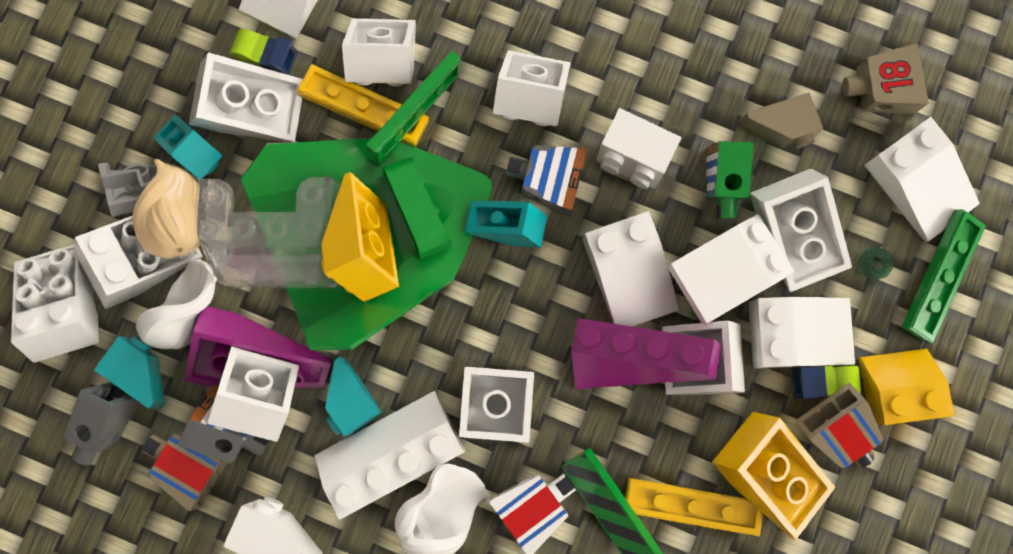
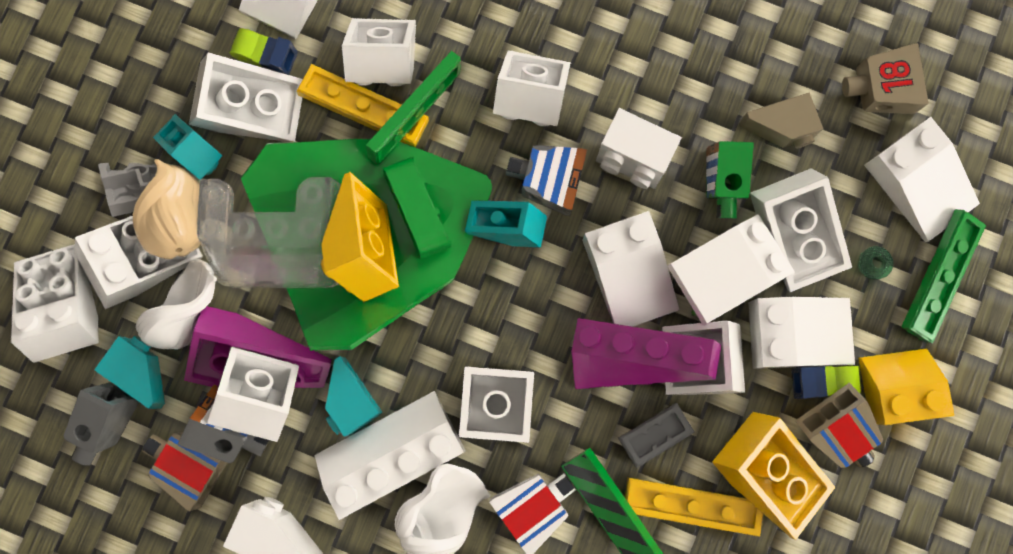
none -> dark grey plate [618,403,695,468]

